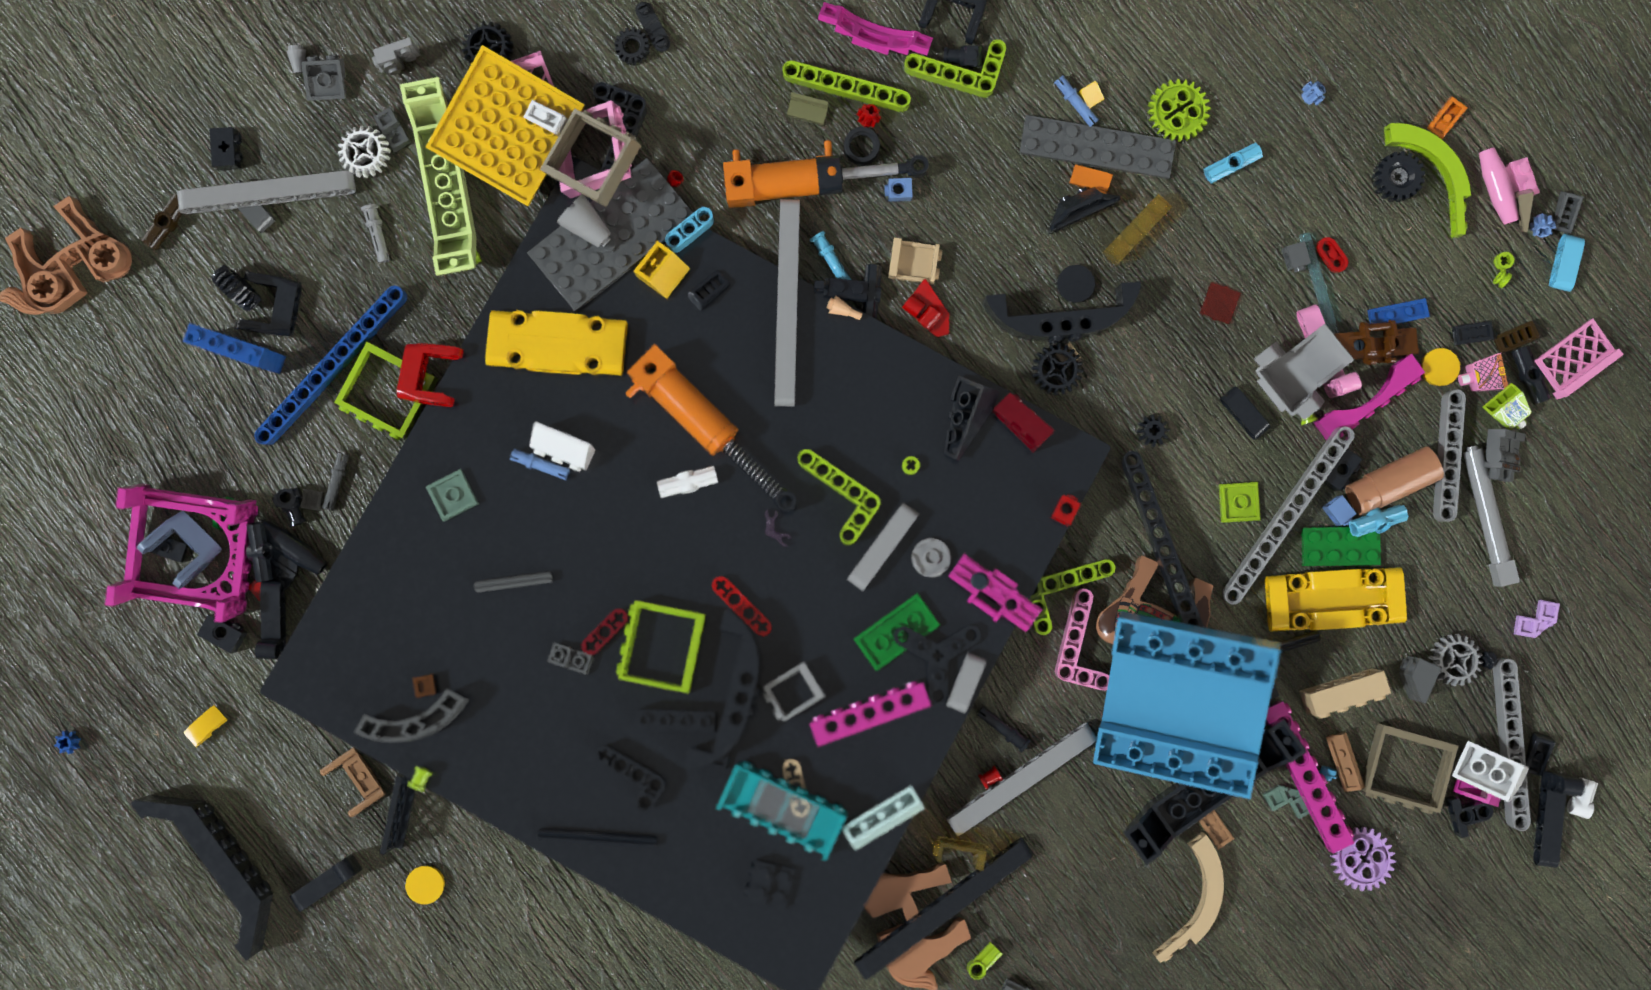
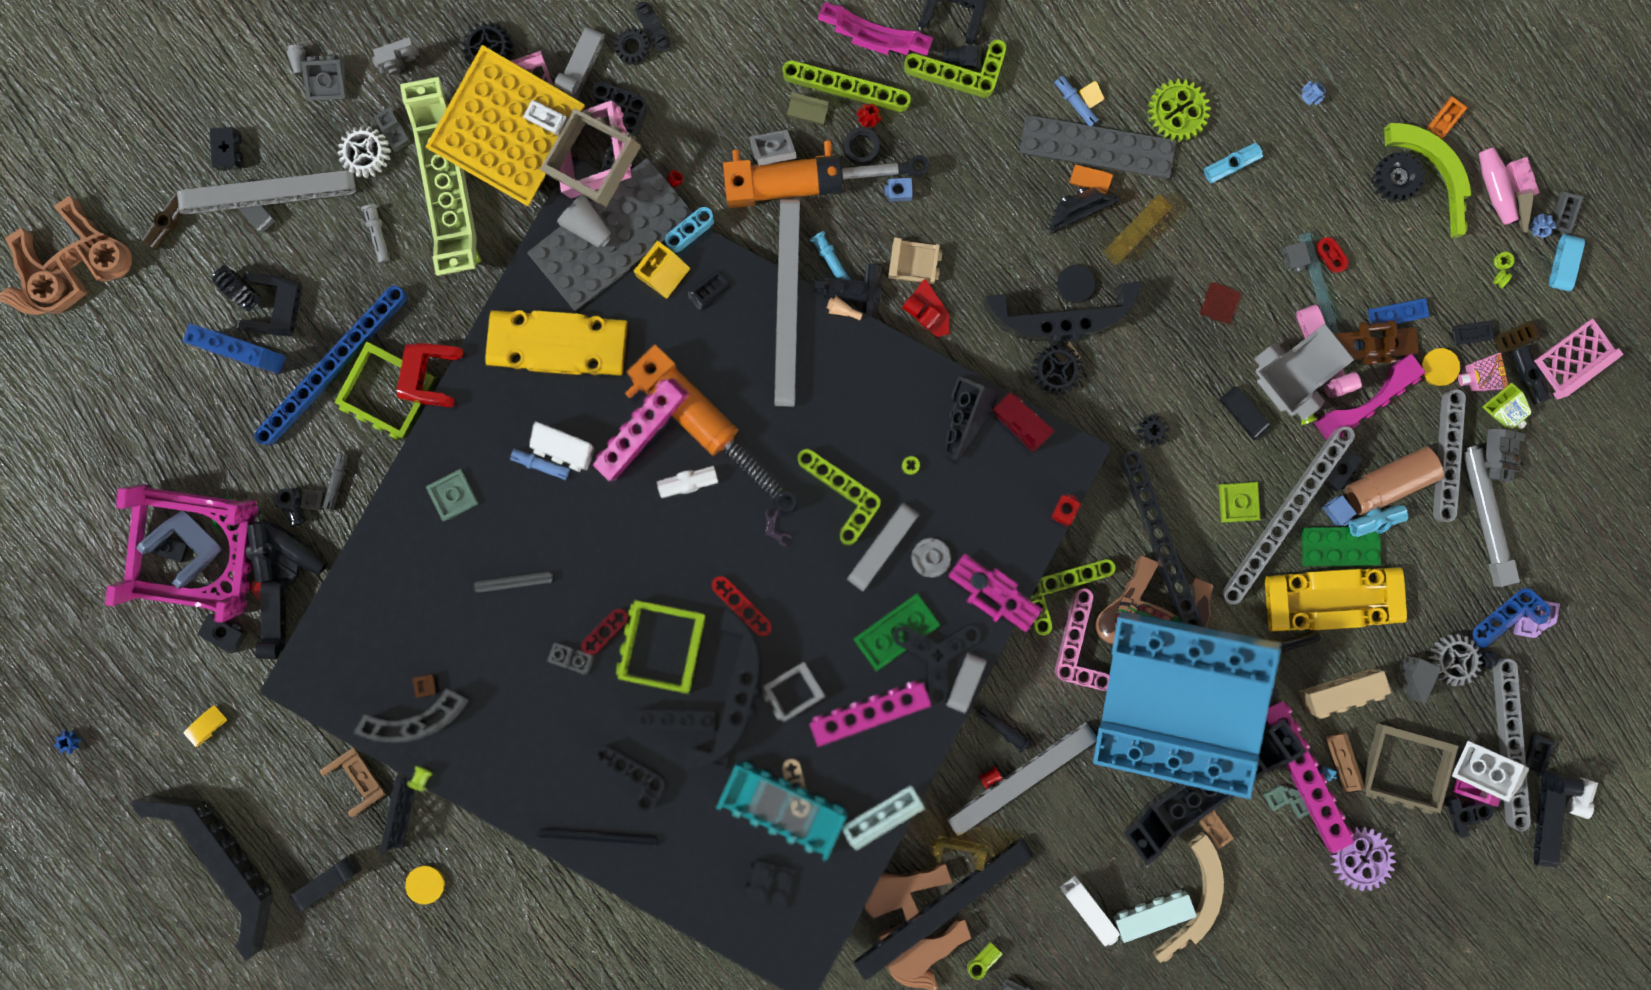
none -> light grey beam [554,26,605,100]
none -> dark pink brick [593,378,690,481]
none -> light grey plate [750,130,796,165]
none -> white slope [1060,876,1120,946]
none -> light aqua brick [1113,890,1197,943]
none -> blue beam [1472,588,1550,648]

